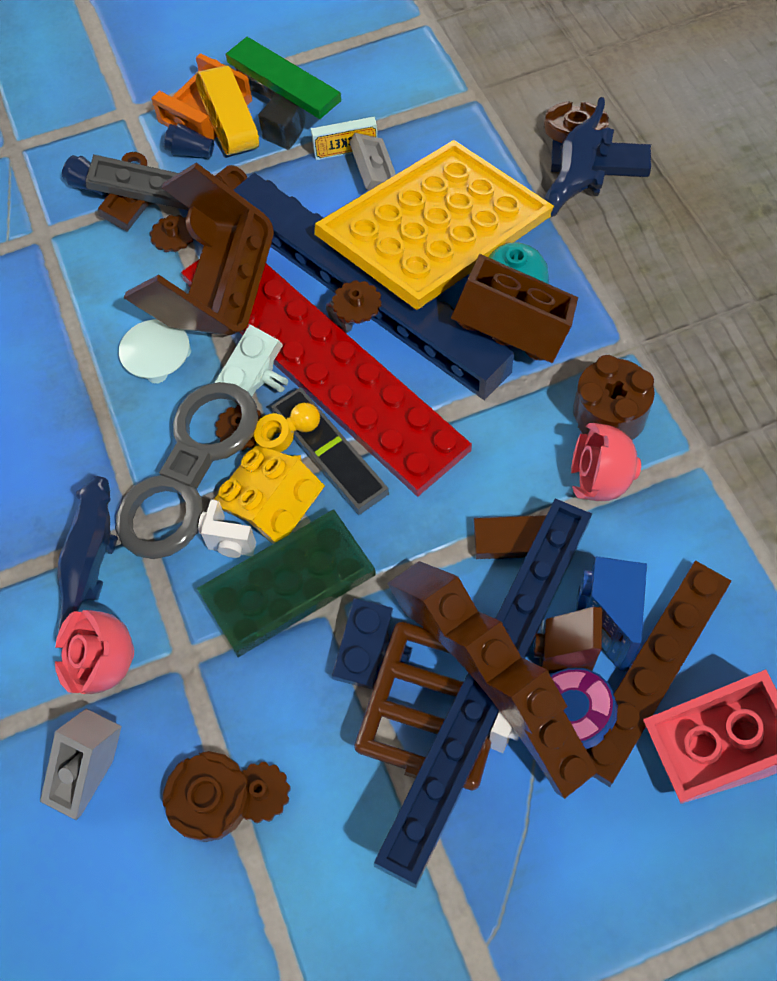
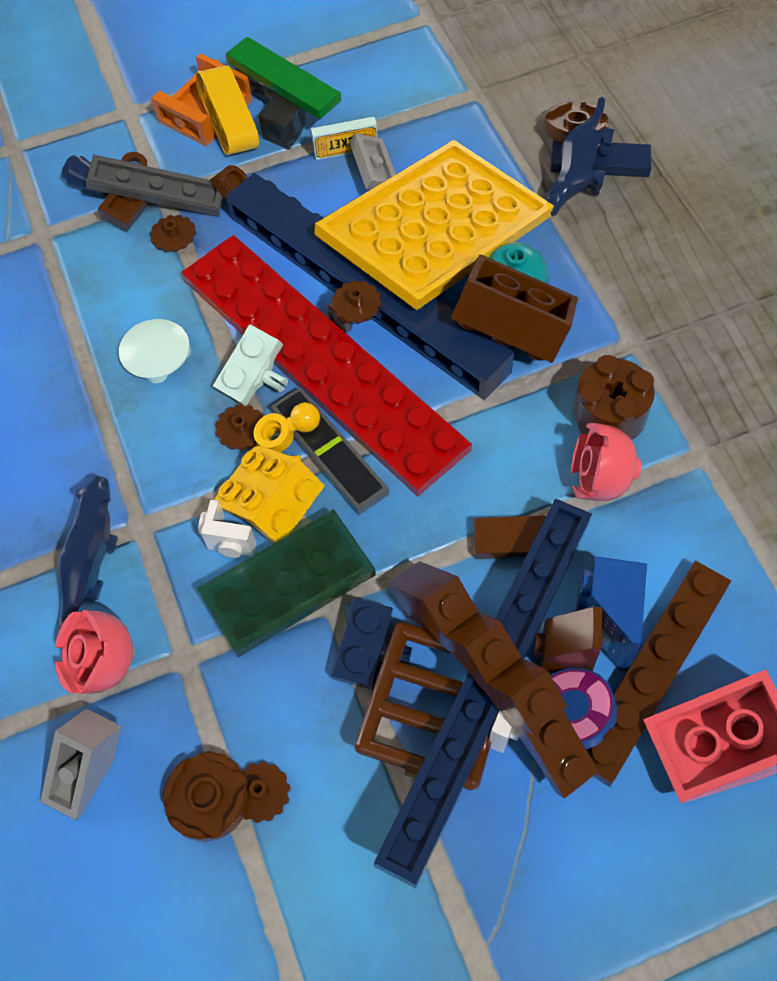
dark grey bar [116,382,258,559] -> none
reddish brown windscreen [124,162,274,335] -> none
dark blue cone [164,123,214,159] -> none

